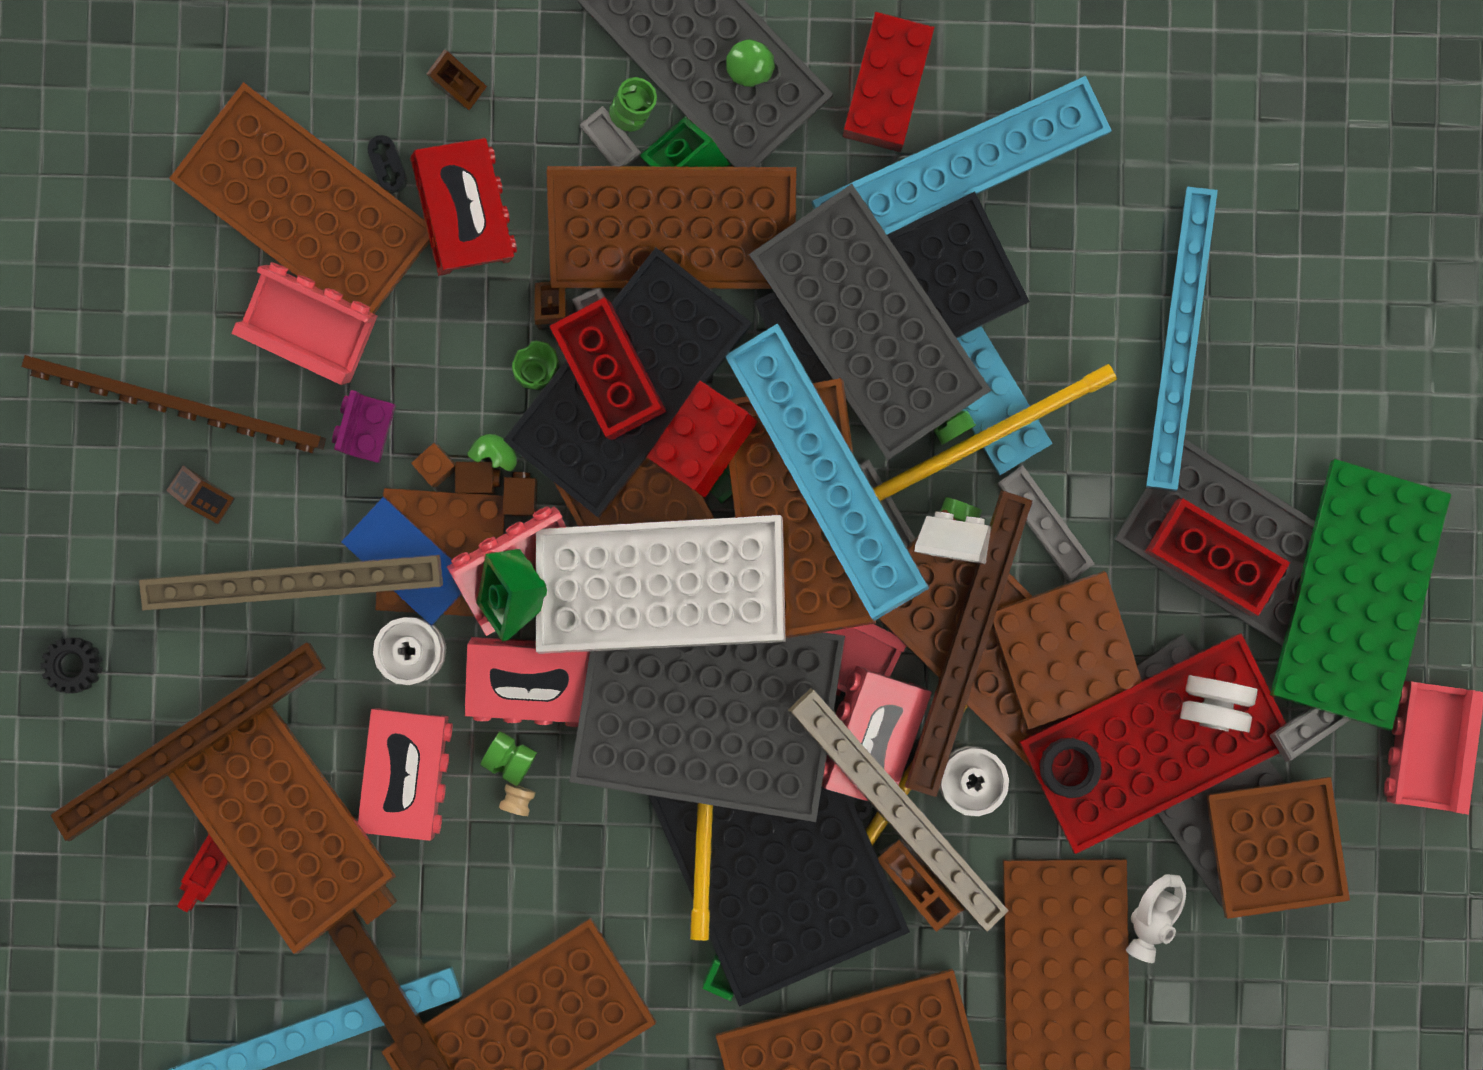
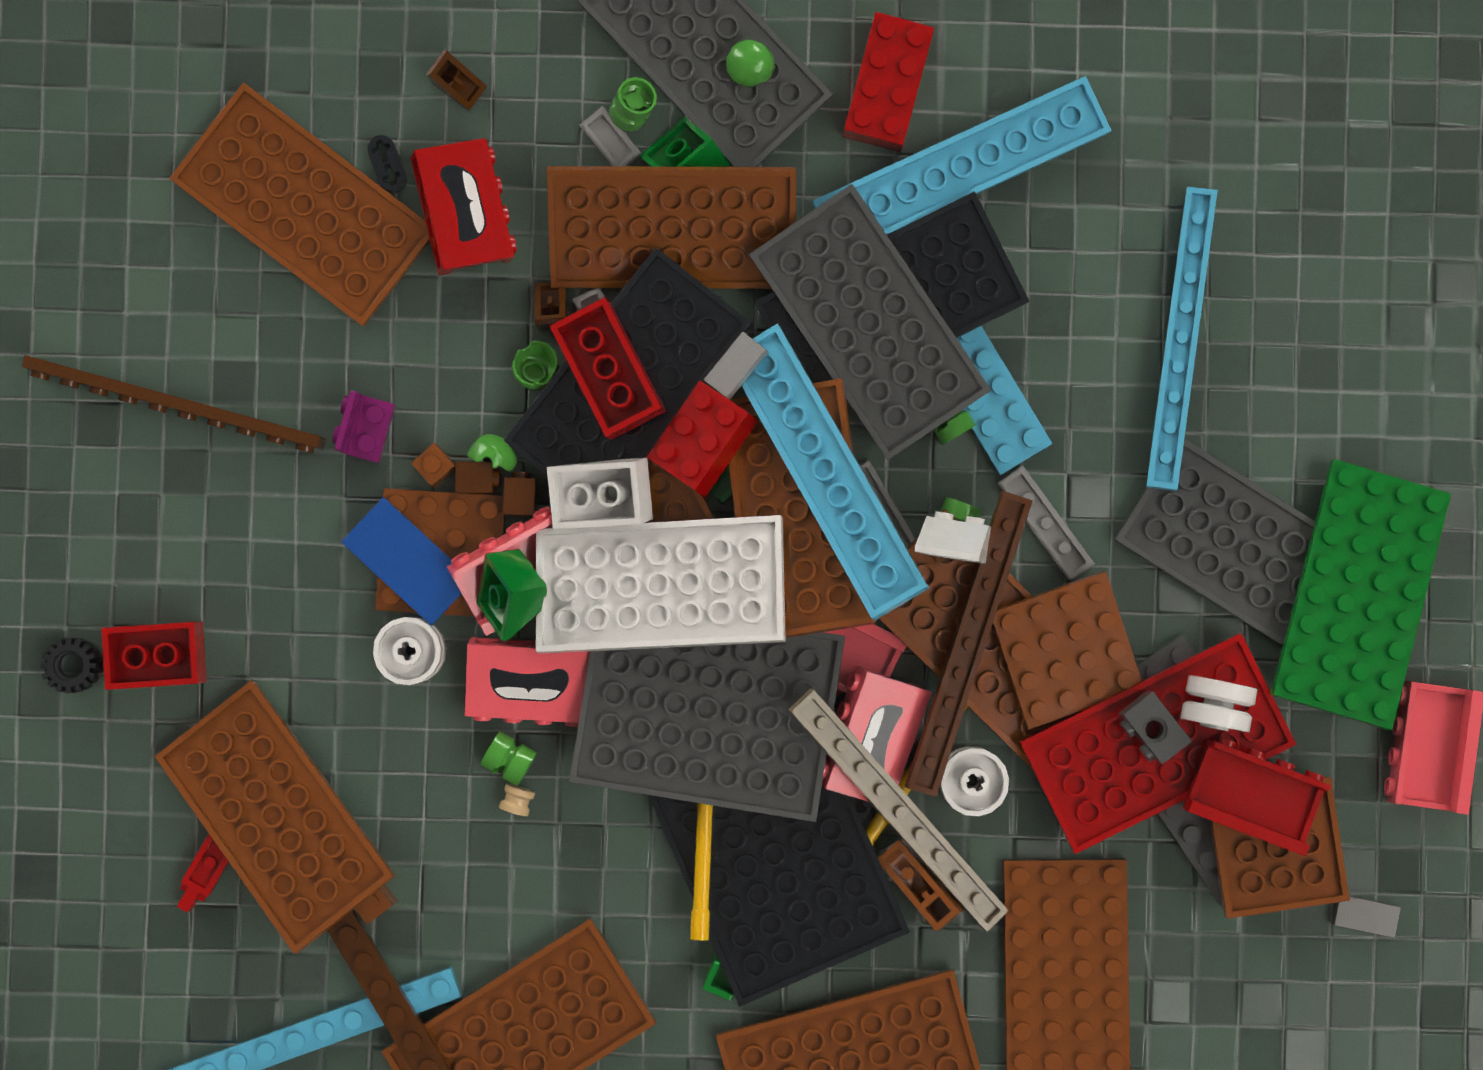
reddish brown plate [50,642,326,841] -> none
dark tan plate [139,555,443,611] -> none
slope [166,465,235,524] -> none
coral panel [231,262,378,385] -> none
coral panel [358,708,453,841] -> none
yellow piece [873,364,1117,501] -> none
black tyre [1039,738,1102,798] -> none
white piece [1126,874,1186,963] -> none
red brick [1145,498,1291,616] -> none
light grey tile [1270,707,1351,762] -> none
none -> red brick [101,621,207,690]
none -> white slope [547,457,653,529]
none -> light grey tile [704,332,768,400]
none -> dark grey brick [1118,691,1192,764]
none -> red panel [1182,736,1331,856]
none -> light grey tile [1332,896,1401,938]

